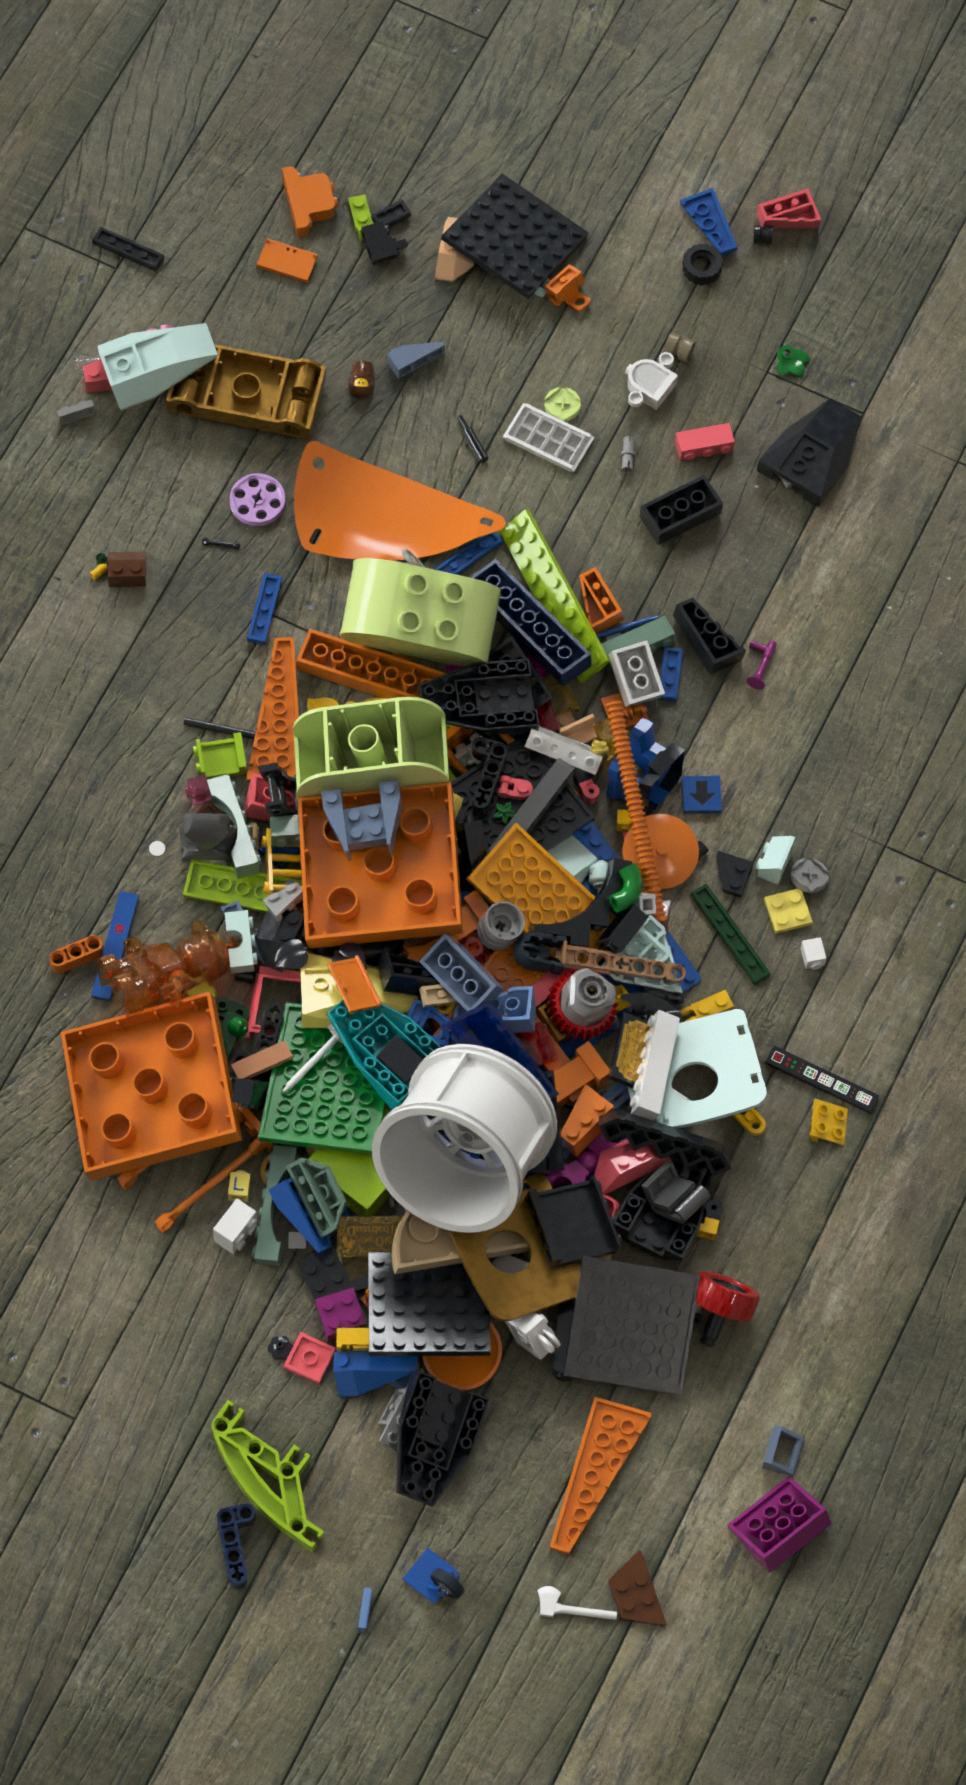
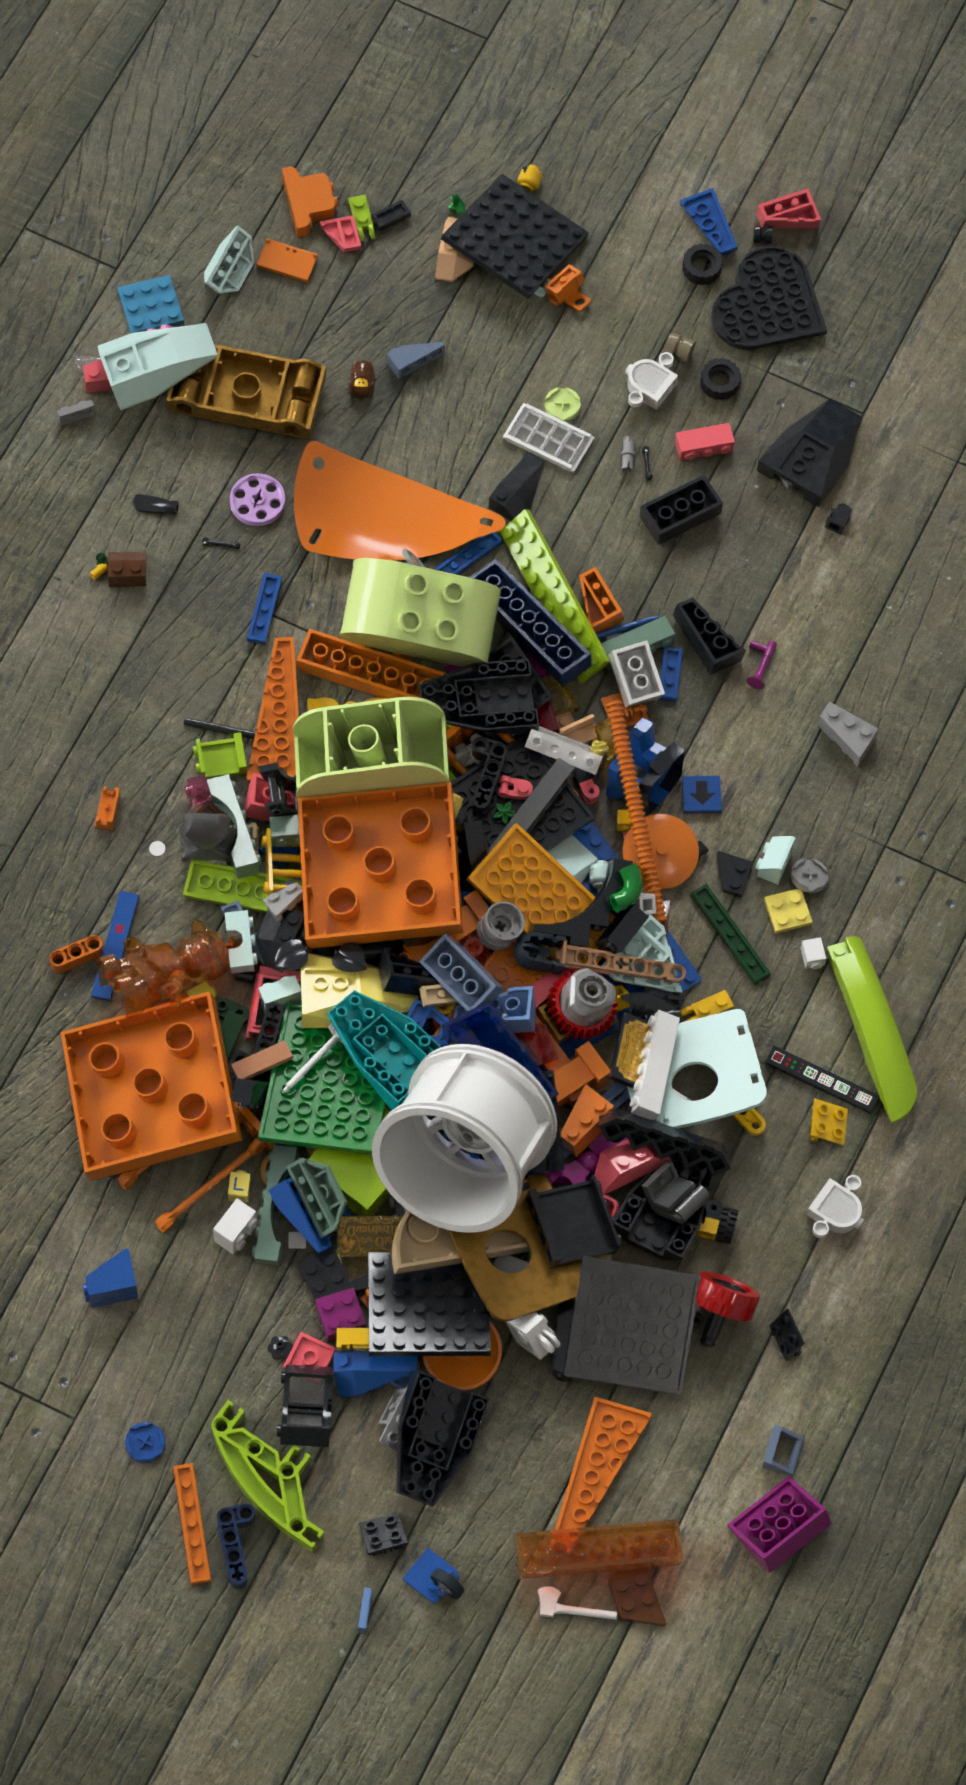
black tile [92,226,164,272] -> none
green piece [227,1017,248,1038] -> none
sand blue wedge [321,779,403,861] -> none
orange door [327,955,382,1015] -> none
black hinge [360,221,408,264] -> none
black slope [376,1035,423,1084] -> none
black axle [458,415,489,463] -> none
green plate [776,345,810,377] -> none
none -> blue slope [82,1248,138,1308]
none -> orange hinge [94,786,121,831]
none -> dark azure plate [117,275,184,333]
none -> blue tile [125,1422,165,1463]
none -> black piece [133,494,179,514]
none -> orange tile [173,1463,211,1586]
none -> light aqua wedge [204,226,254,294]
none -> light aqua brick [259,975,302,1020]
none -> black window [277,1364,334,1447]
none -> coral wing [320,215,361,252]
none -> black hinge [359,1513,408,1557]
none -> green plant [448,194,465,215]
none -> black wedge [488,452,544,521]
none -> clear orange brick [514,1519,683,1579]
none -> yellow head [517,165,543,193]
none -> black hinge [642,446,653,480]
none -> black tyre [700,358,741,400]
none -> black plate [711,246,827,350]
none -> black tyre [715,1206,739,1244]
none -> black hinge [769,1308,805,1361]
none -> white piece [807,1175,864,1238]
none -> light grey wedge [818,702,878,767]
none -> black brick [825,503,853,535]
none -> lime slope [826,936,917,1124]

